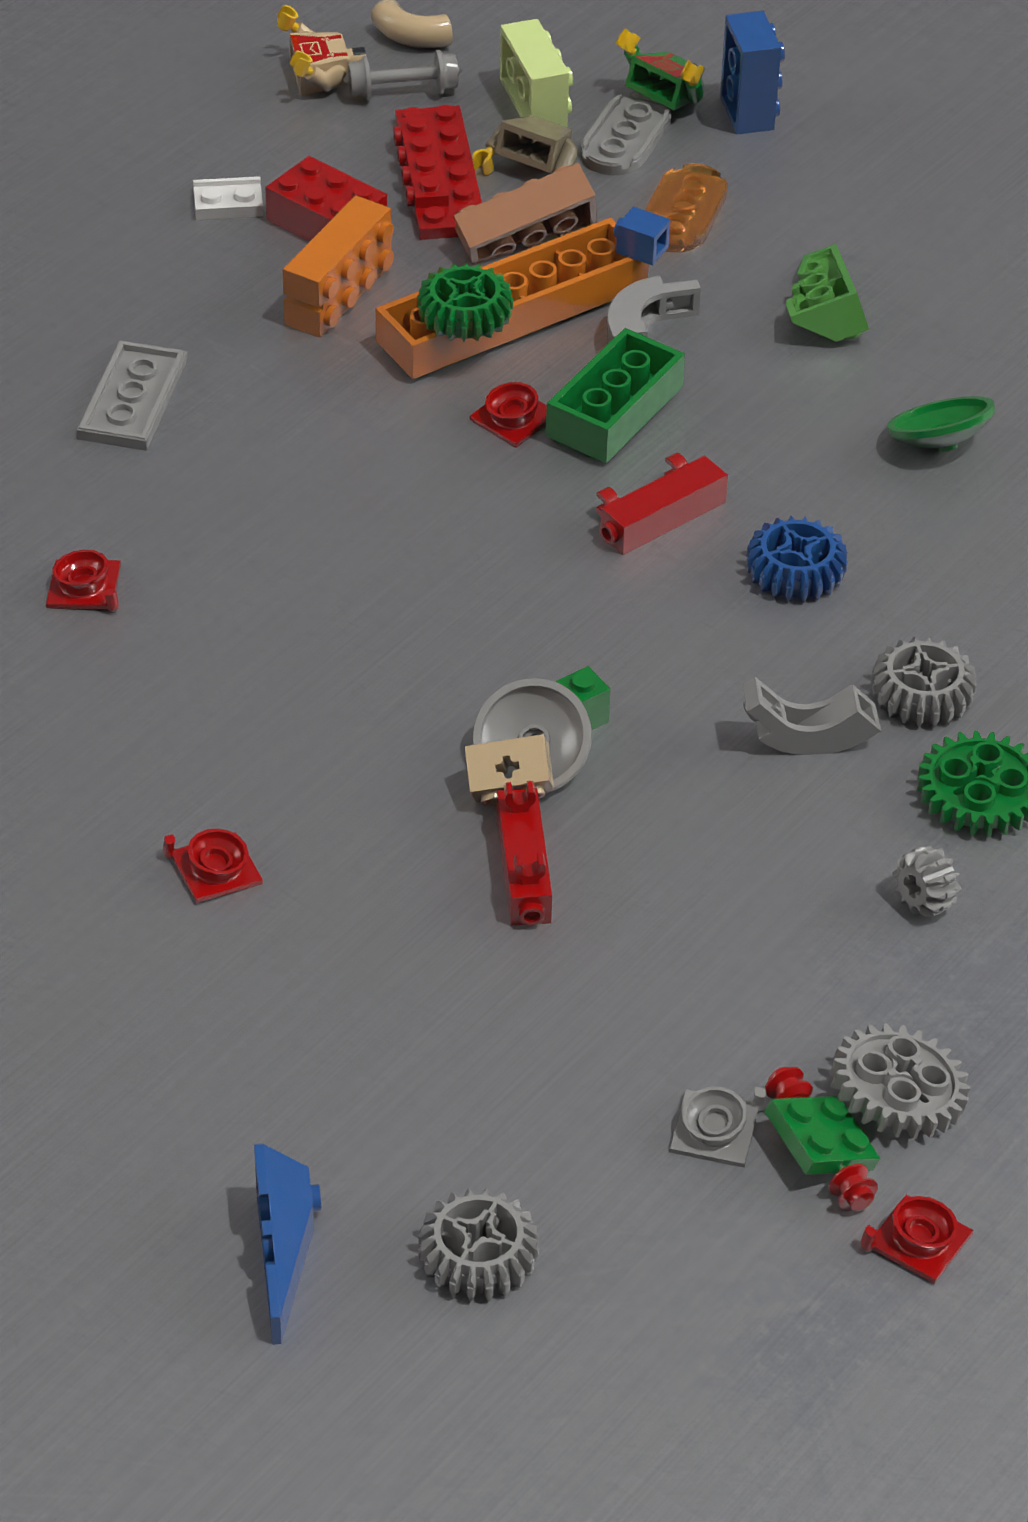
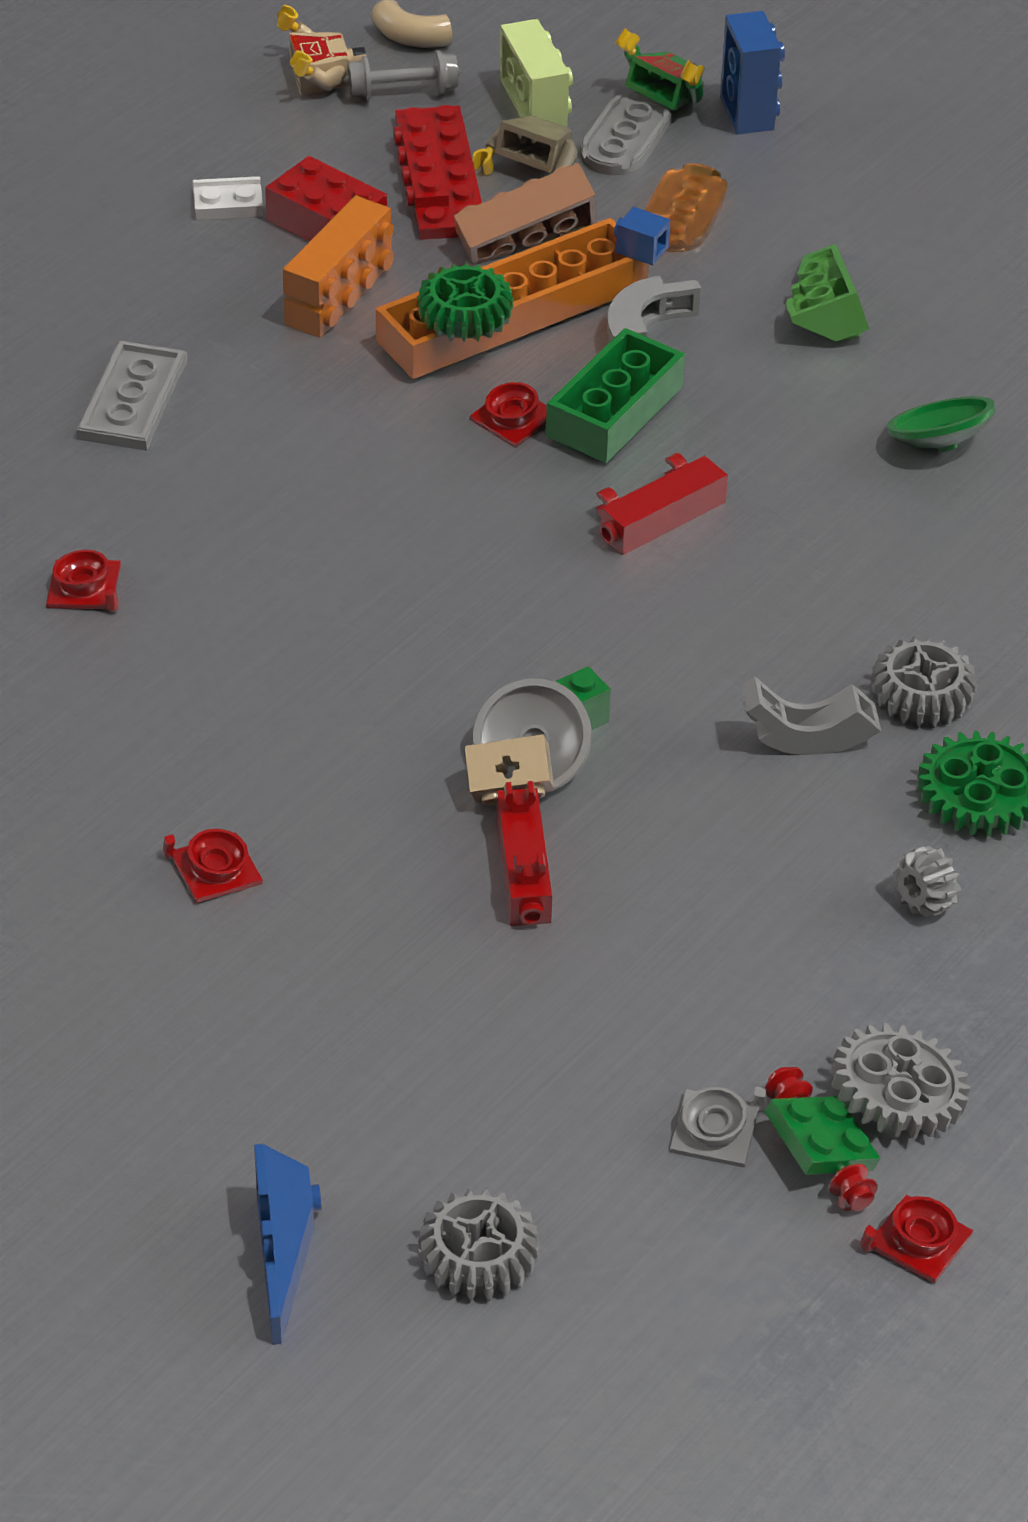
blue gear [746,515,848,603] -> none

